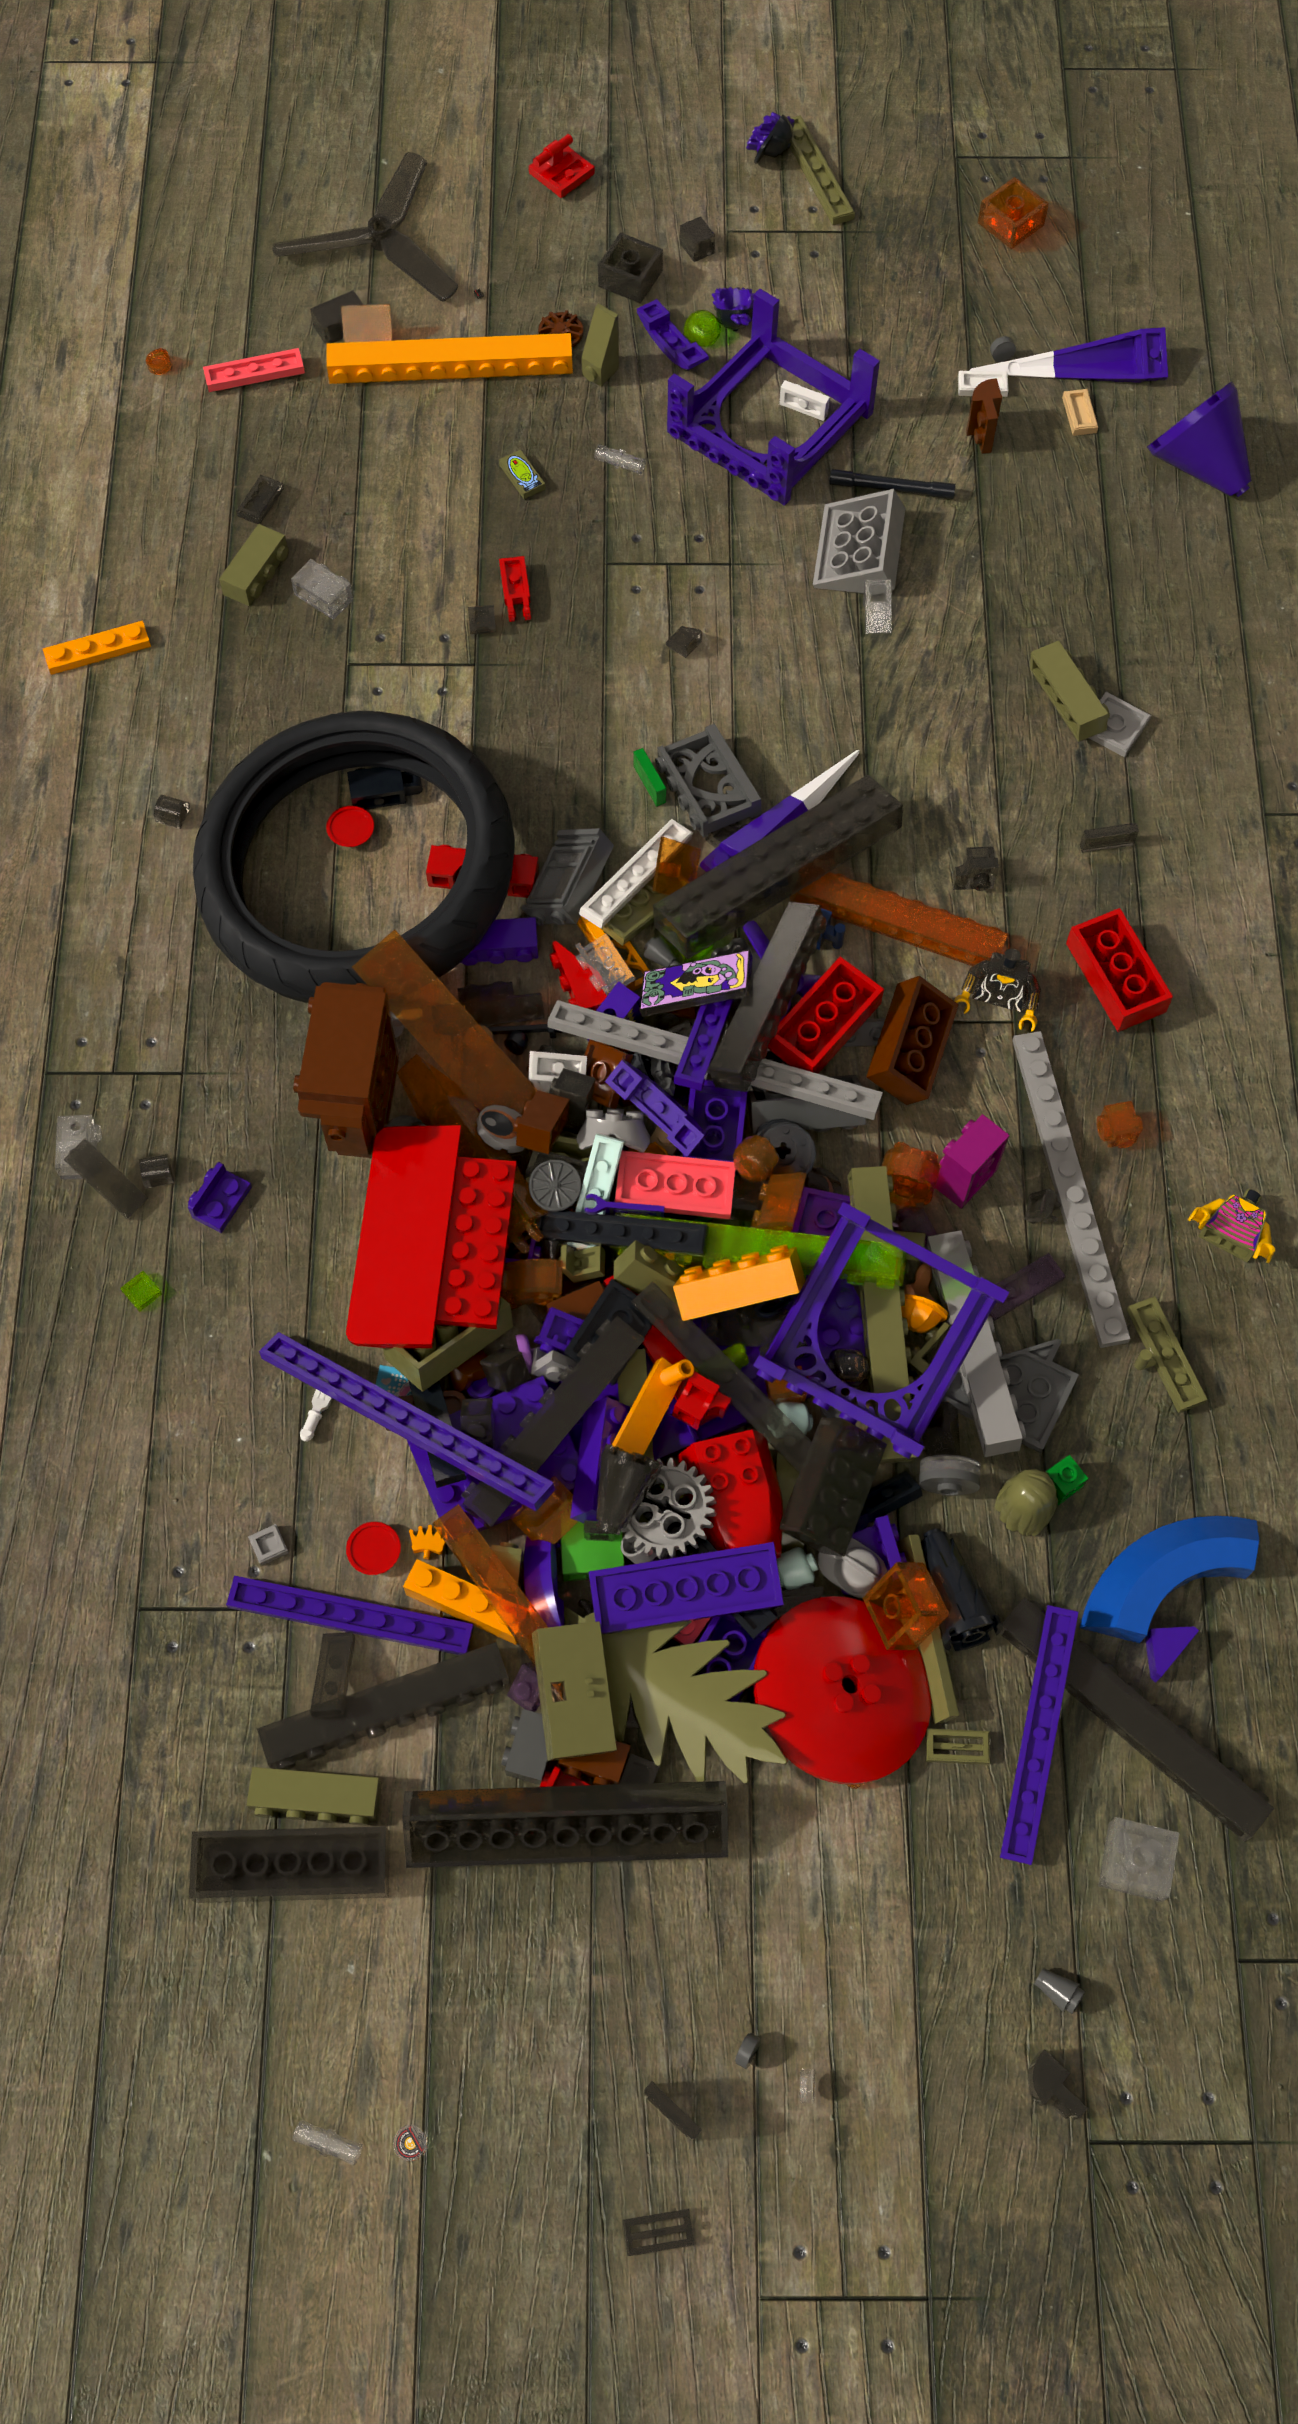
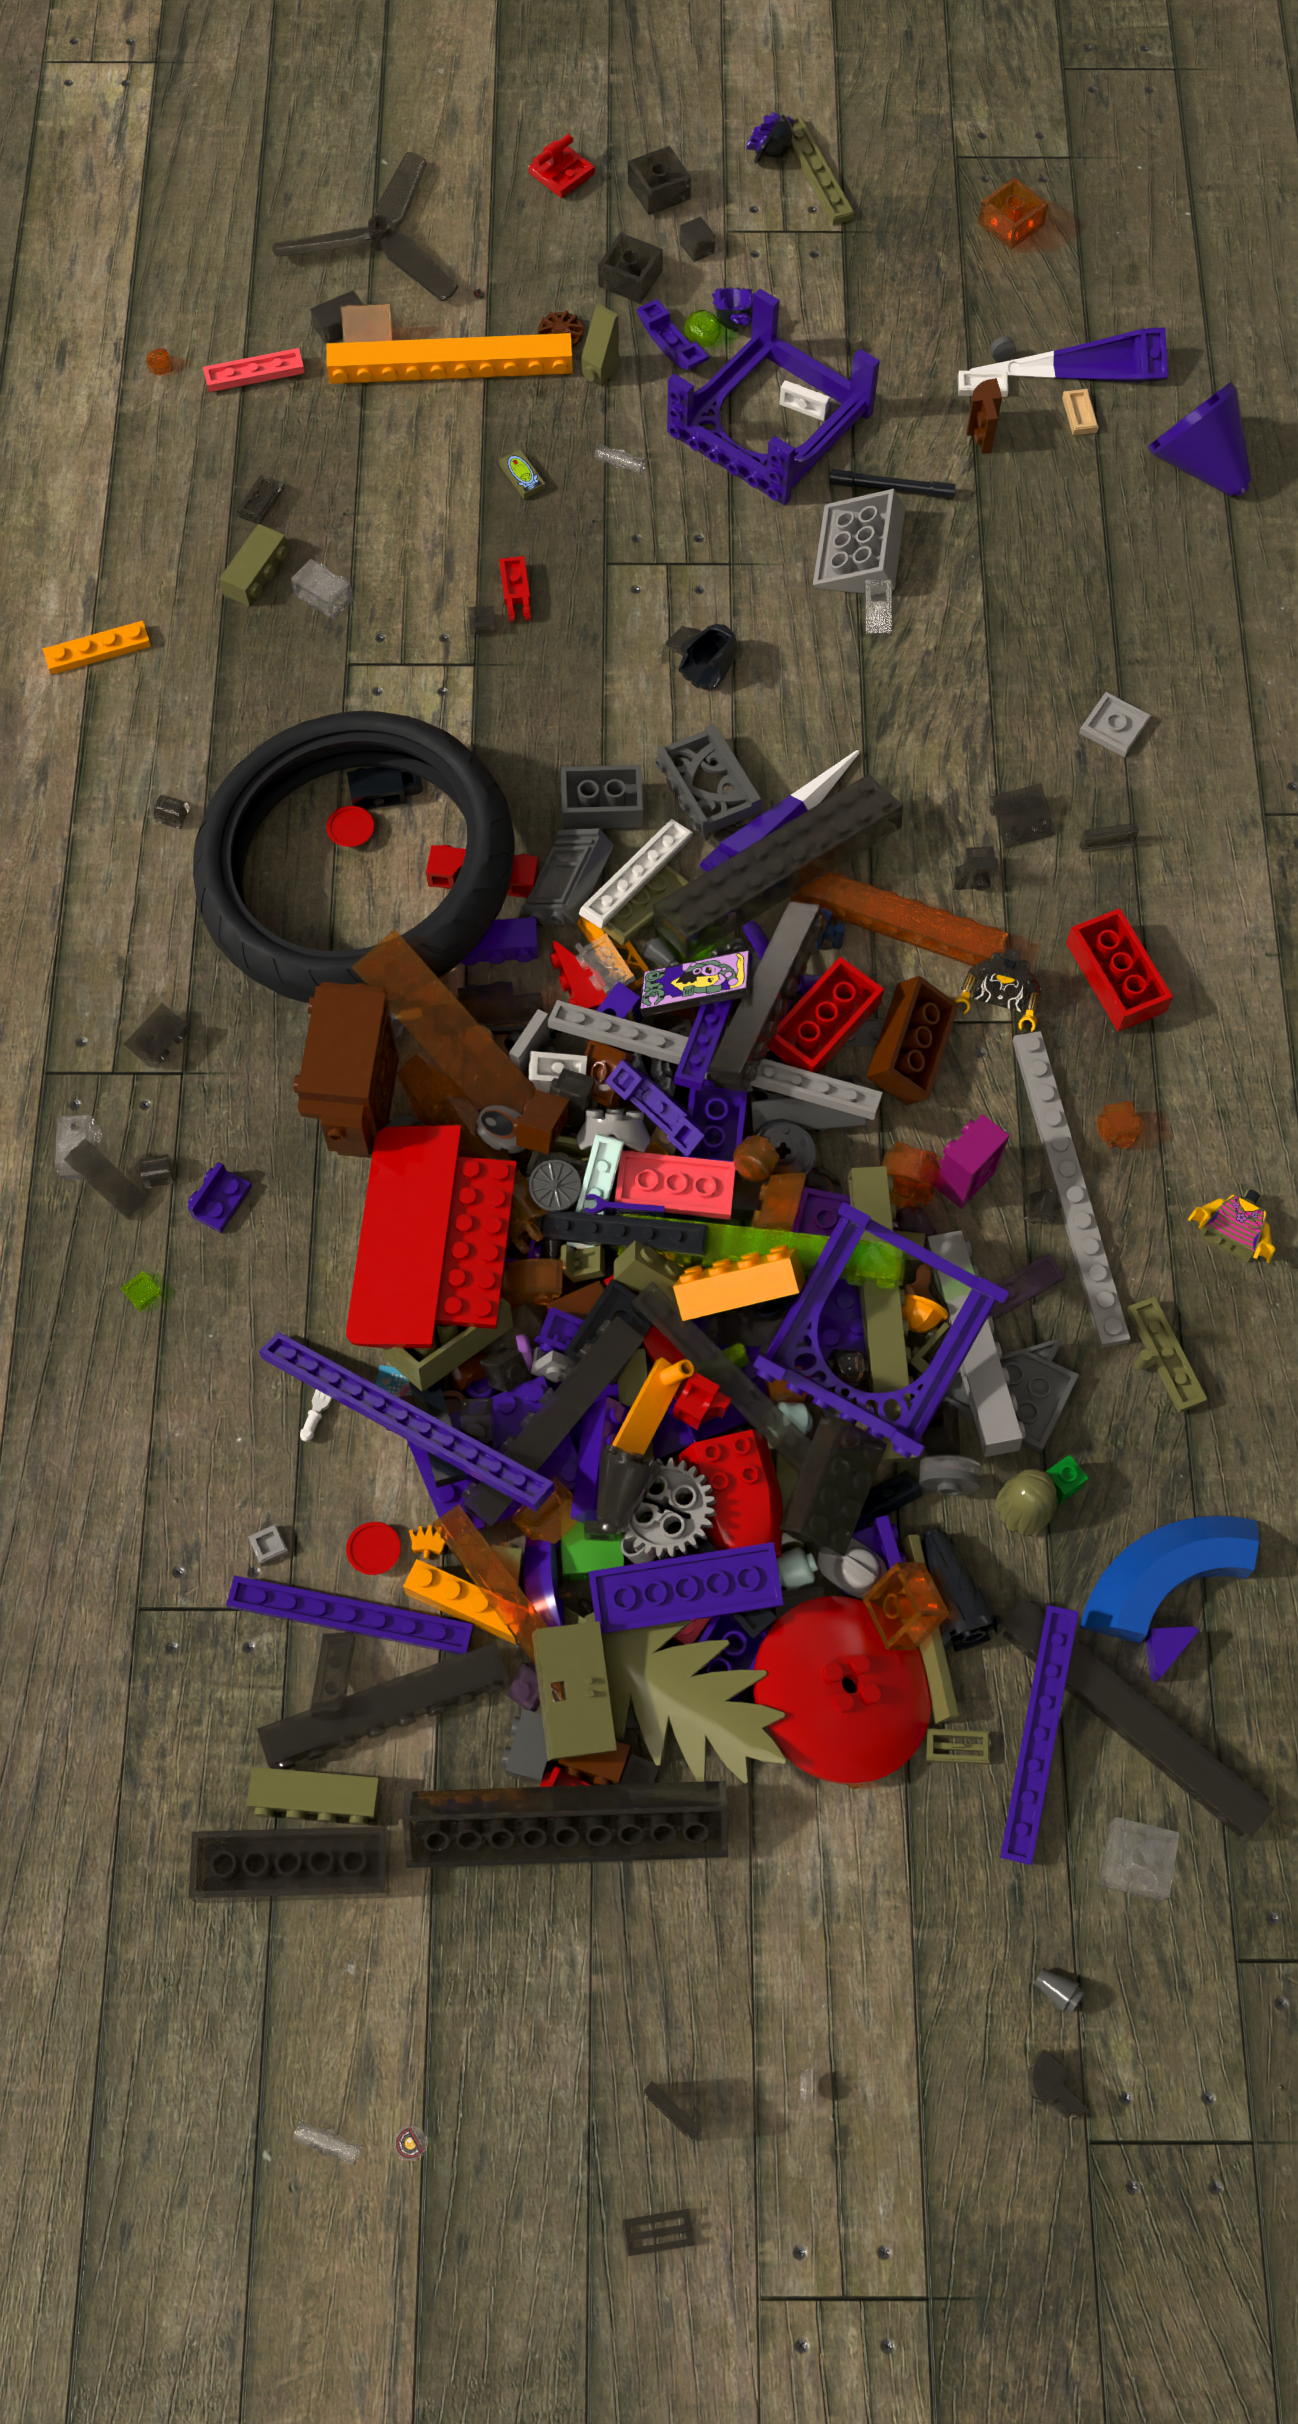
green tile [633,748,666,807] -> none
clear orange piece [652,837,701,902] -> none
dark grey tile [735,2033,761,2069] -> none
olive brick [1030,641,1110,742] -> none
none -> clear smoke bracket [124,1003,190,1067]
none -> light grey tile [509,1009,550,1083]
none -> dark grey brick [561,765,643,830]
none -> clear smoke brick [628,146,691,215]
none -> black hair [678,624,738,690]
none -> clear smoke hinge [989,783,1055,848]

